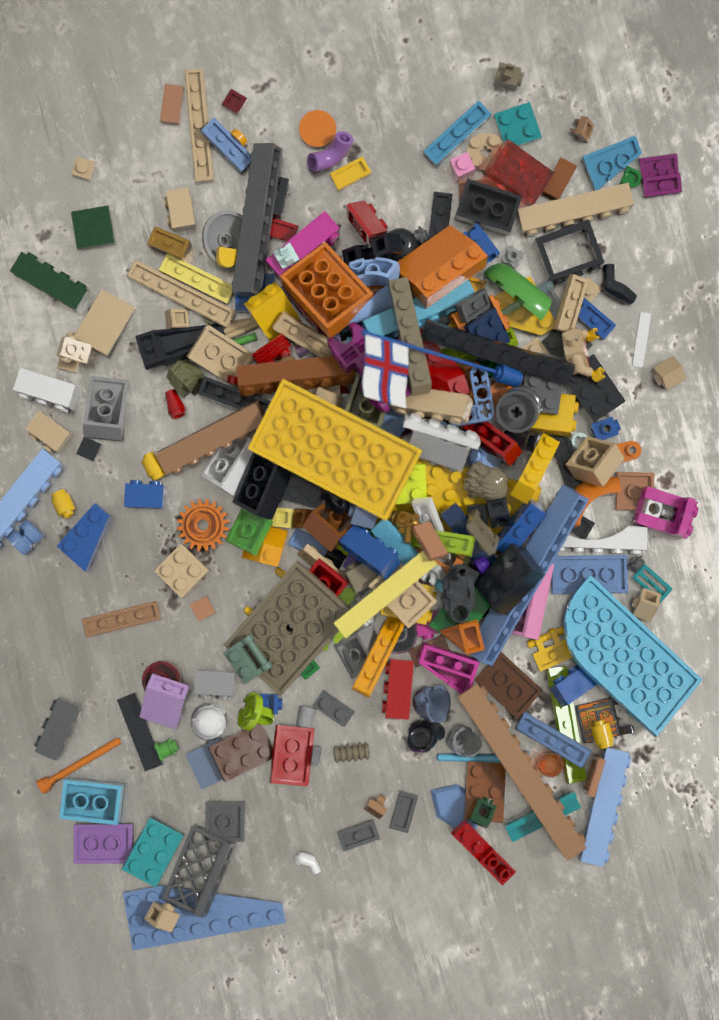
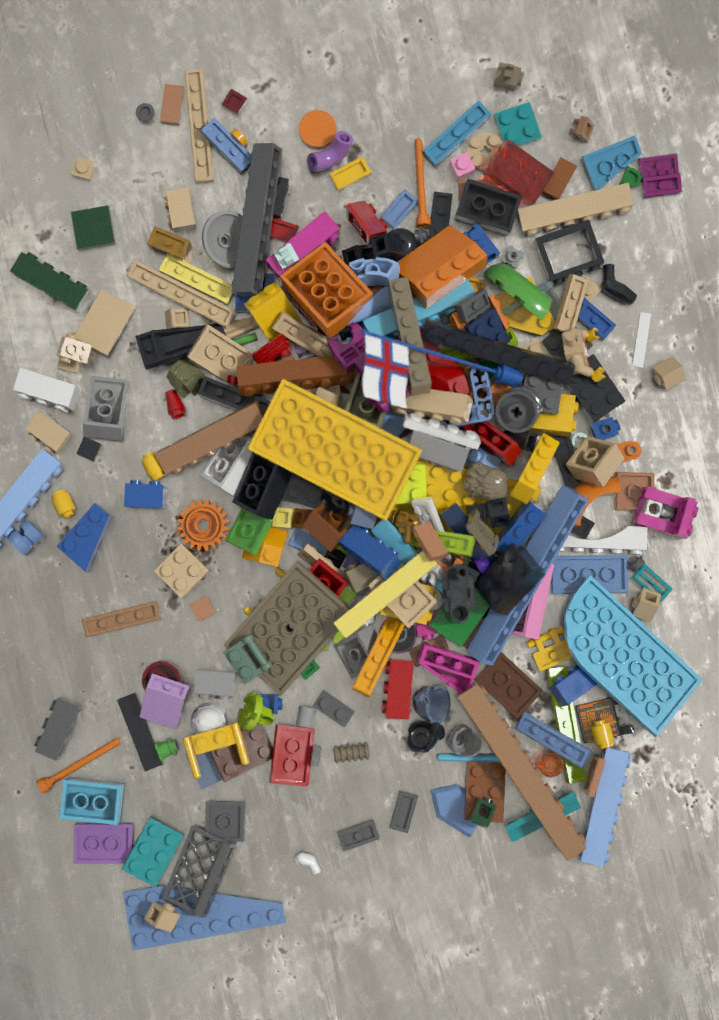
yellow tile [216,247,237,268] -> none
medium nougat tile [363,795,387,819] -> none
orange slope [439,620,485,655] -> none
red slope [451,819,516,886] -> none
none -> dark grey tile [136,103,155,123]
none -> yellow plate [182,722,249,779]
none -> medium blue tile [380,189,418,229]
none -> orange piece [415,138,431,228]

